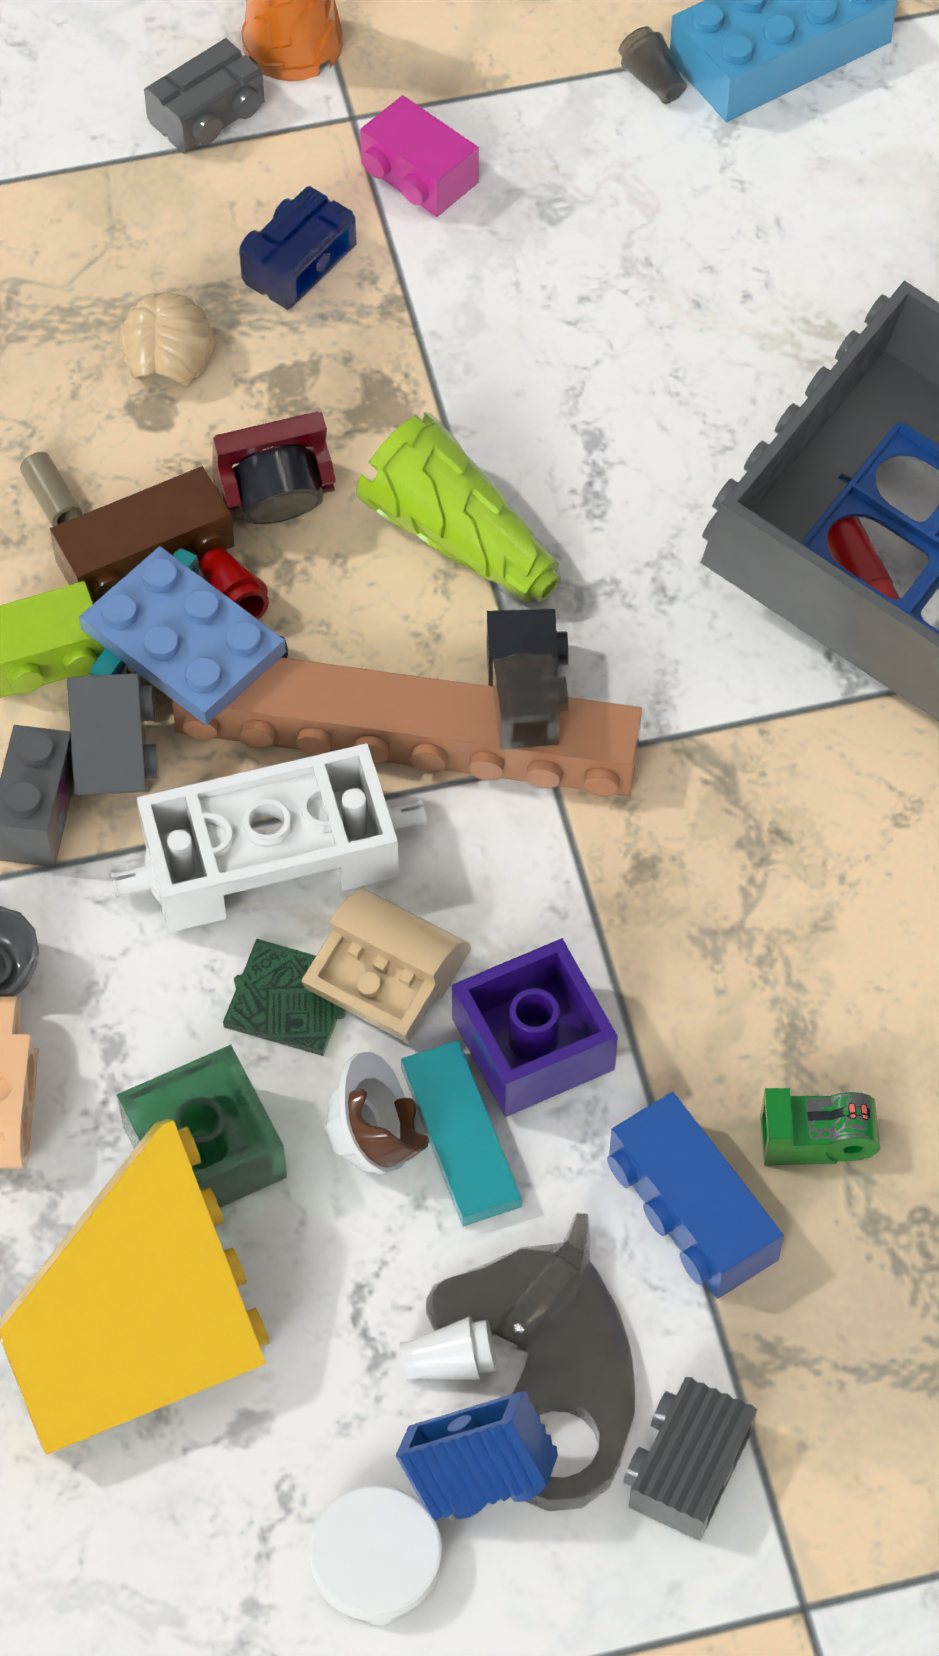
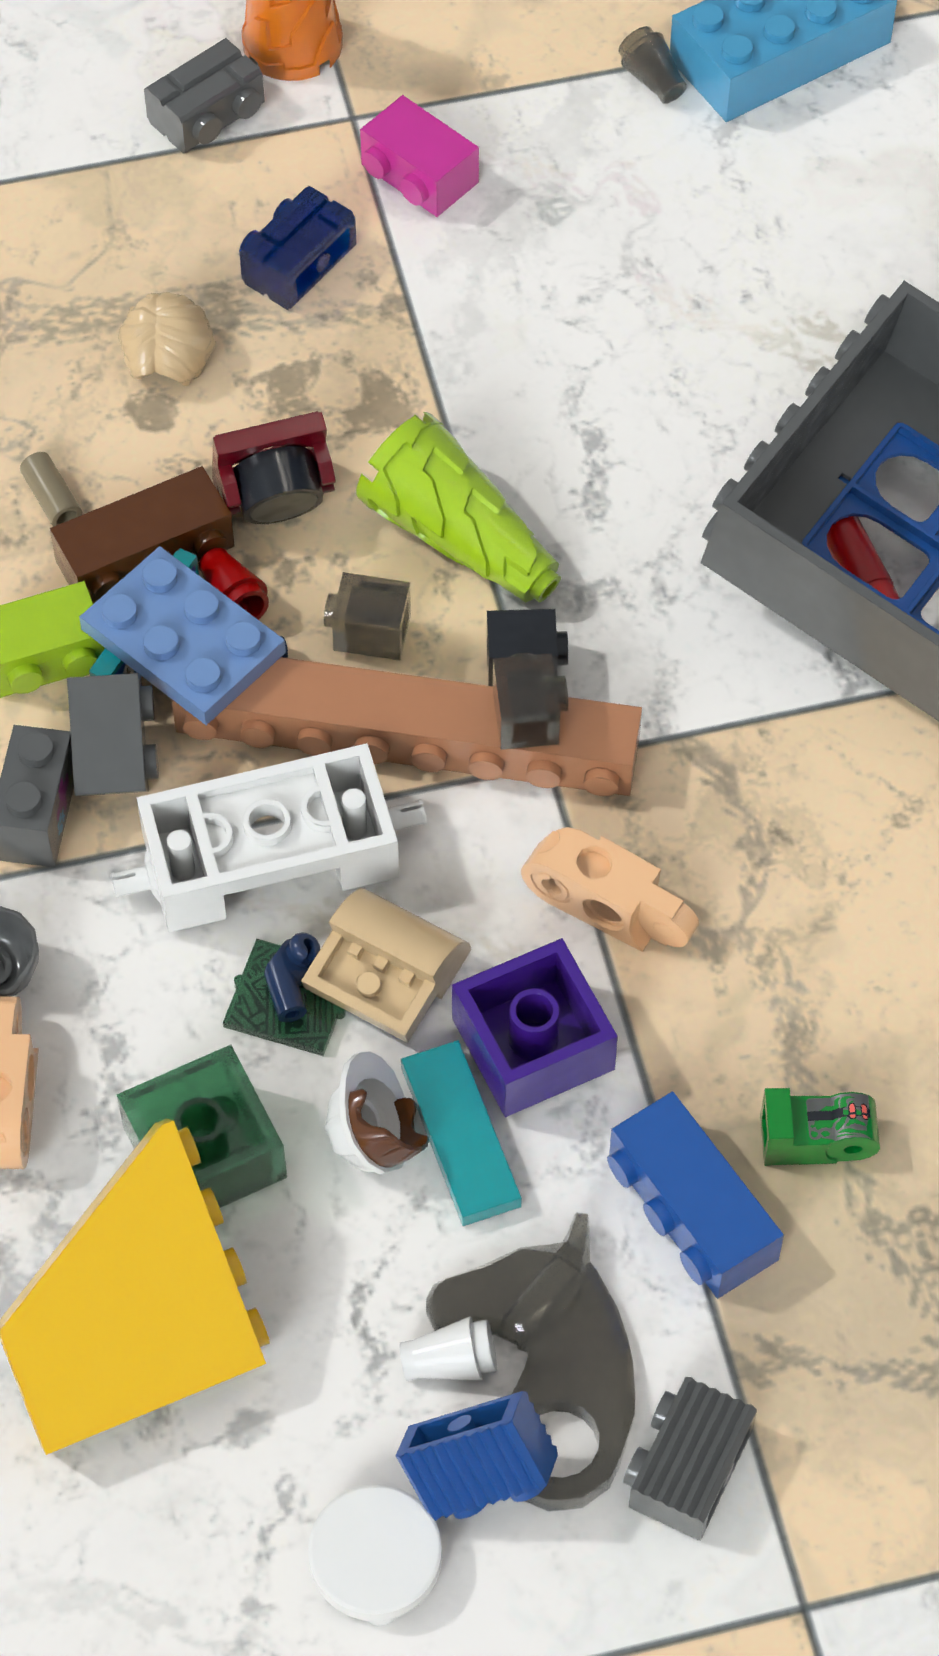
none -> dark blue arm [264,932,320,1023]
none -> clear smoke brick [324,572,411,661]
none -> light nougat piece [521,827,699,952]

